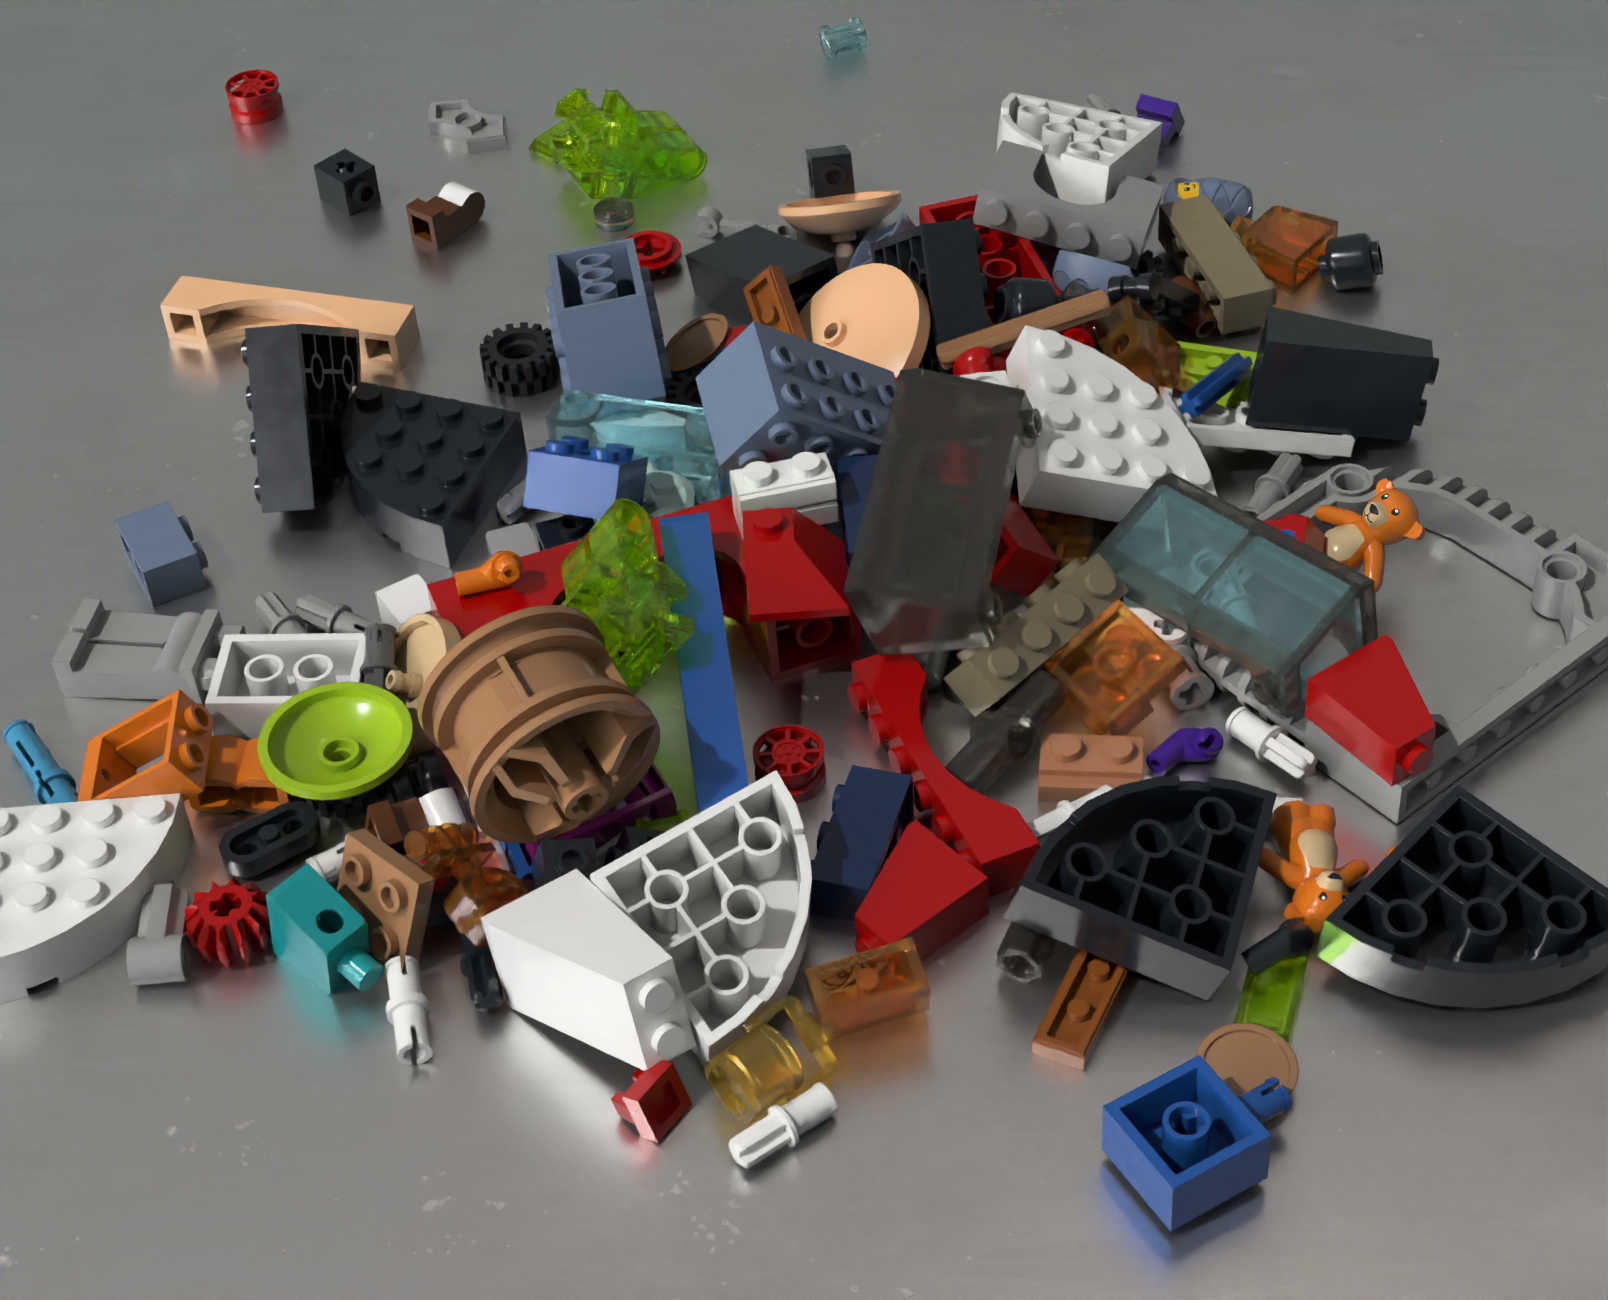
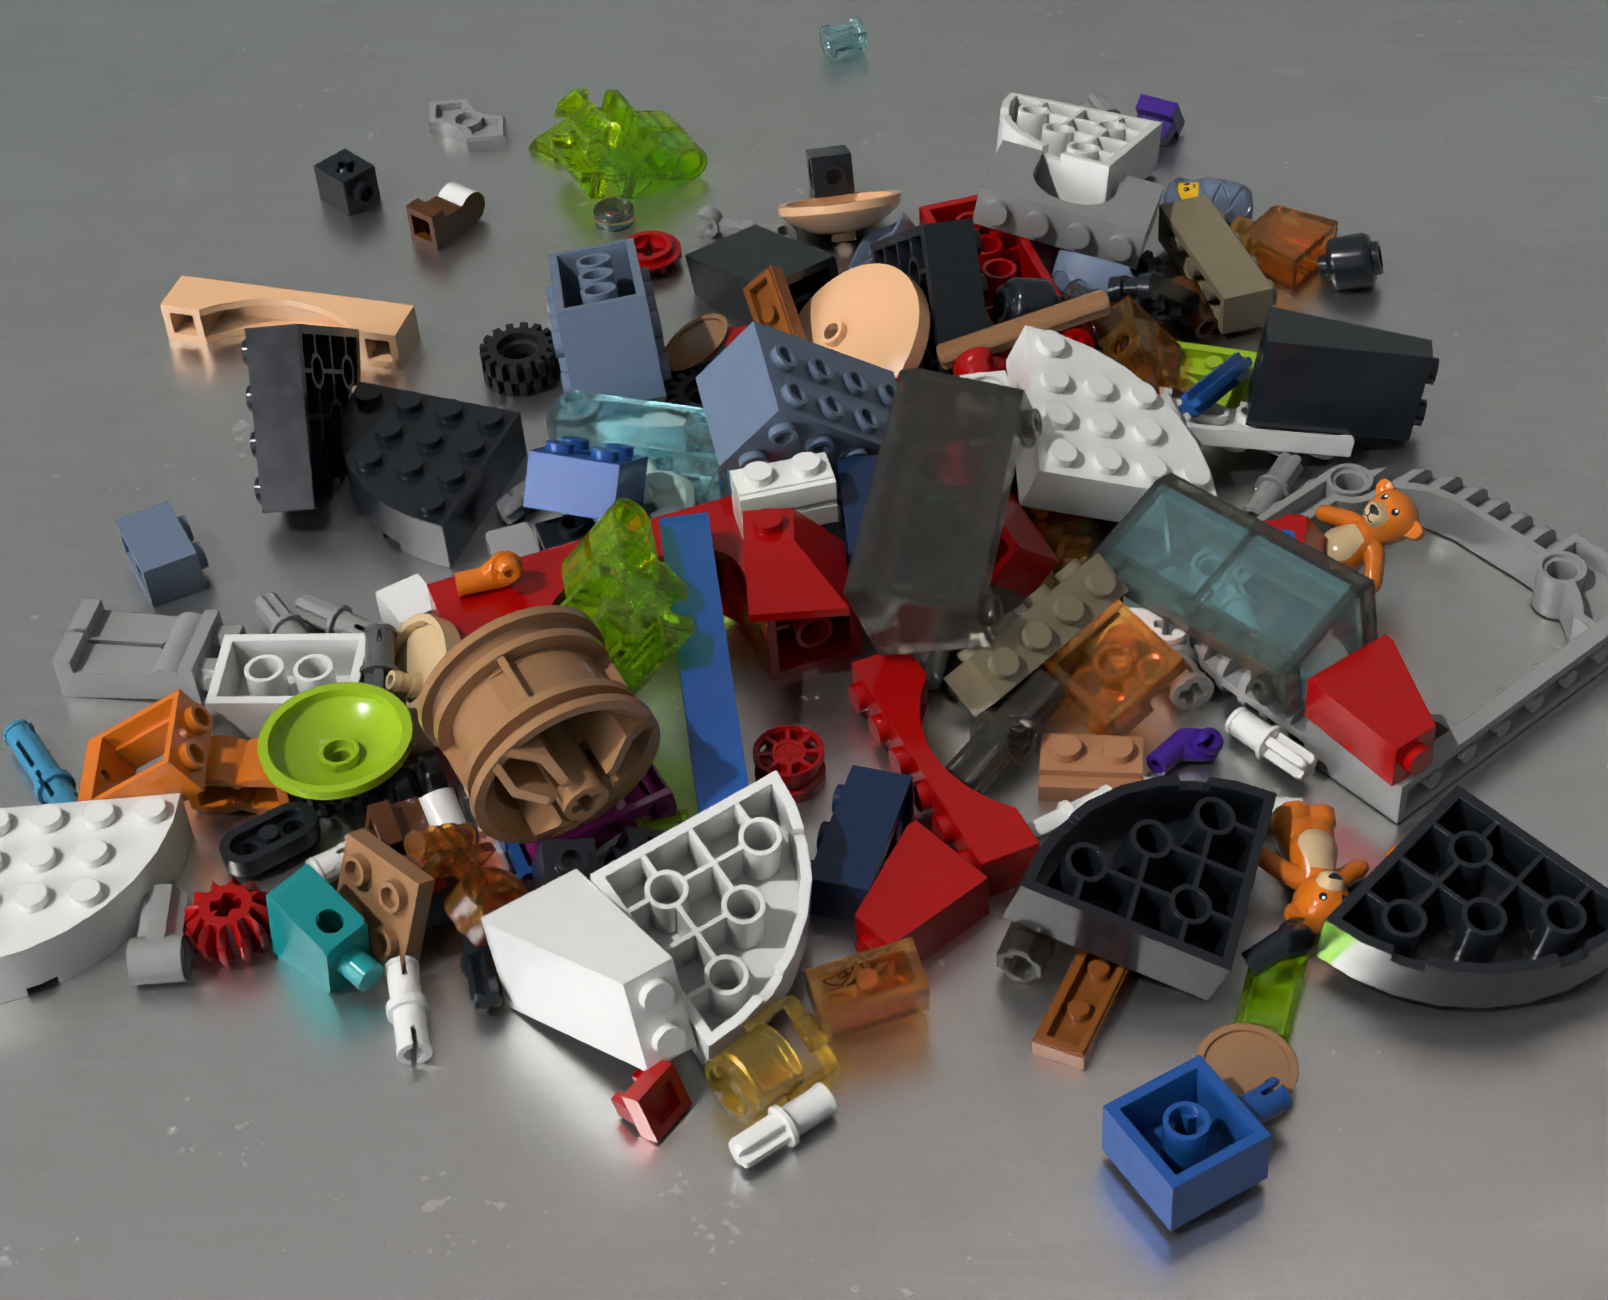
red wheel [225,69,284,125] -> none

